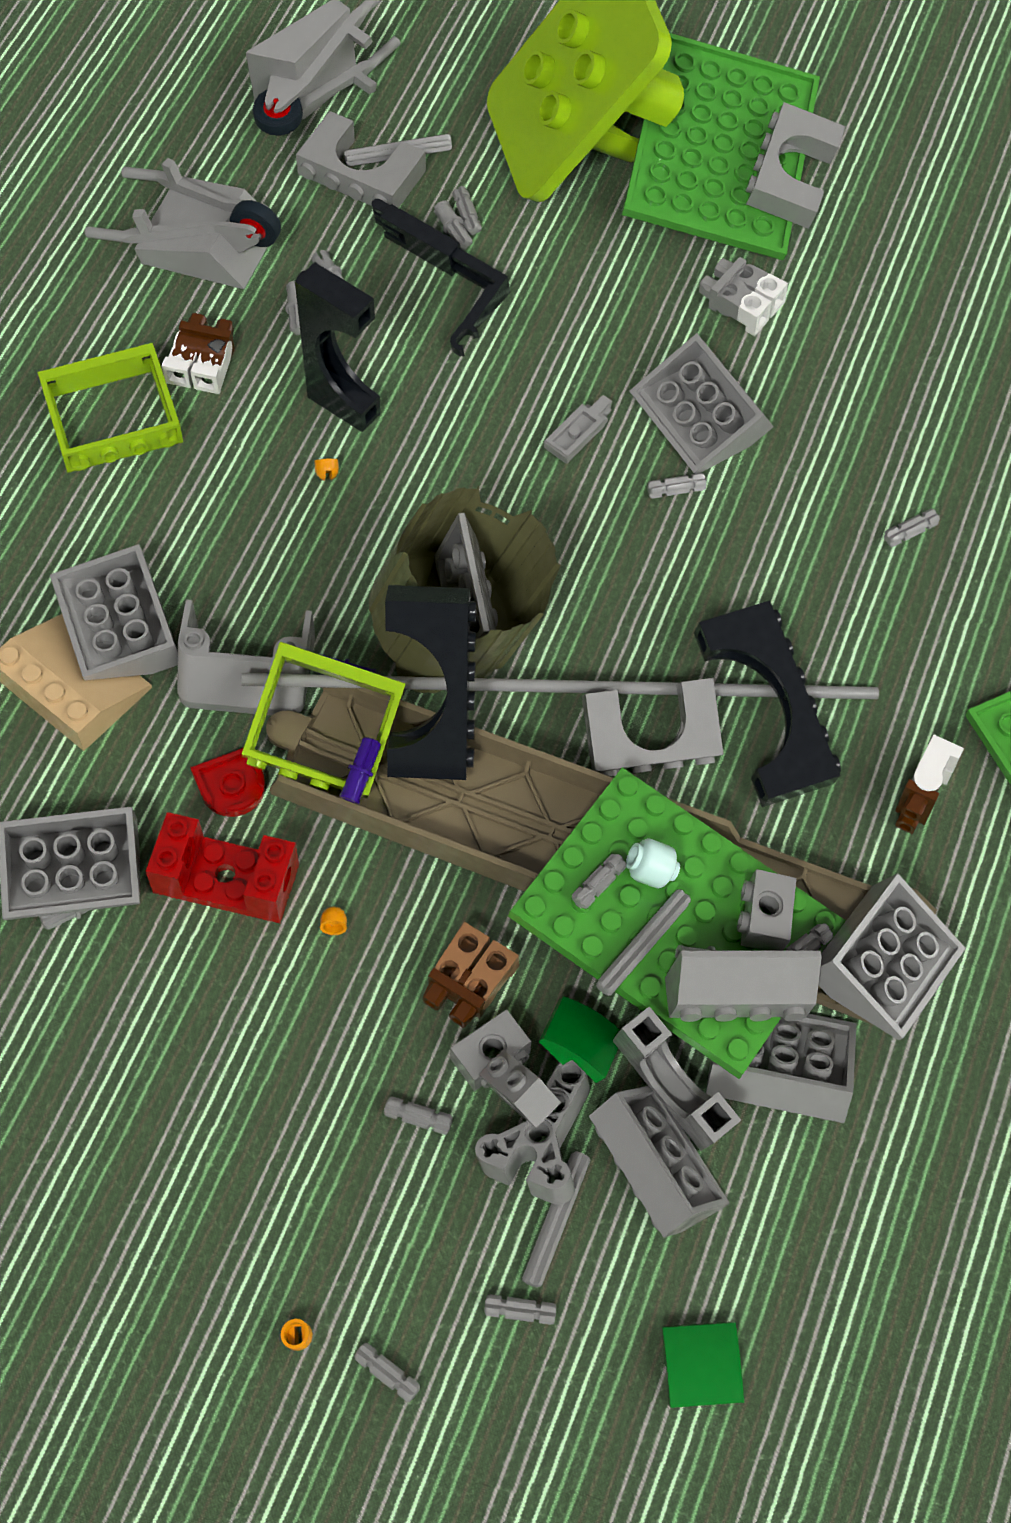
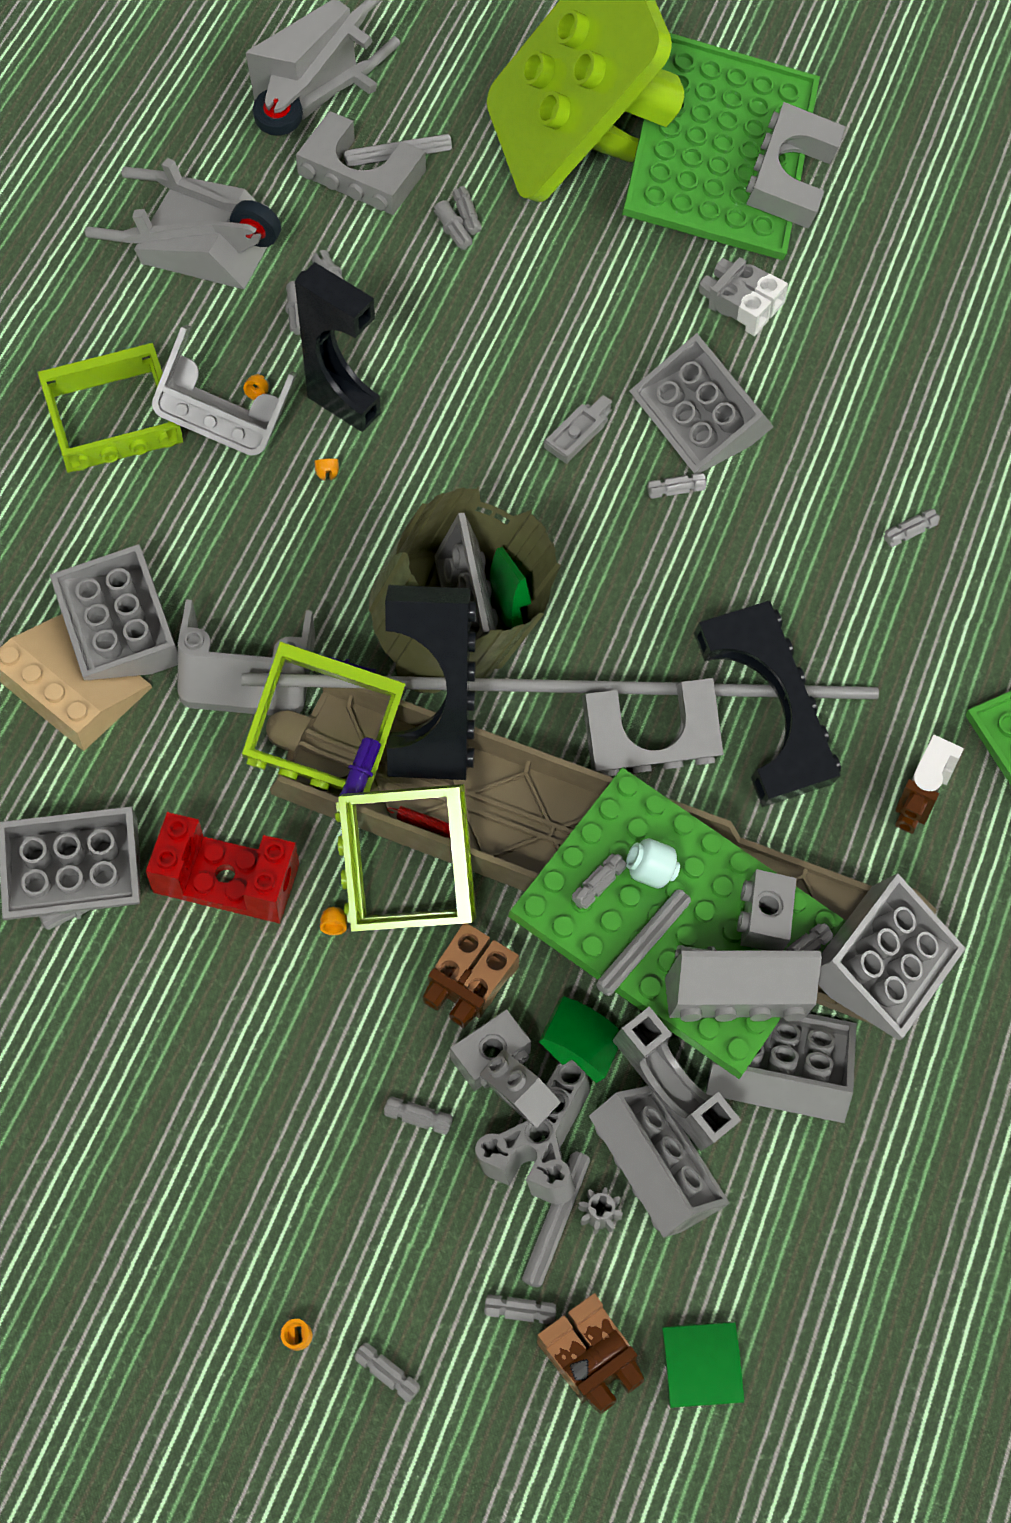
hips [161,313,235,394] -> none
red tile [190,748,265,817] -> none
black hinge [371,199,510,356] -> none
none -> light grey windscreen [152,325,297,455]
none -> light orange hinge [243,374,269,400]
none -> window [335,784,476,932]
none -> red piece [387,806,450,839]
none -> green slope [489,546,531,630]
none -> hips [537,1293,644,1415]
none -> light grey gear [578,1187,623,1235]

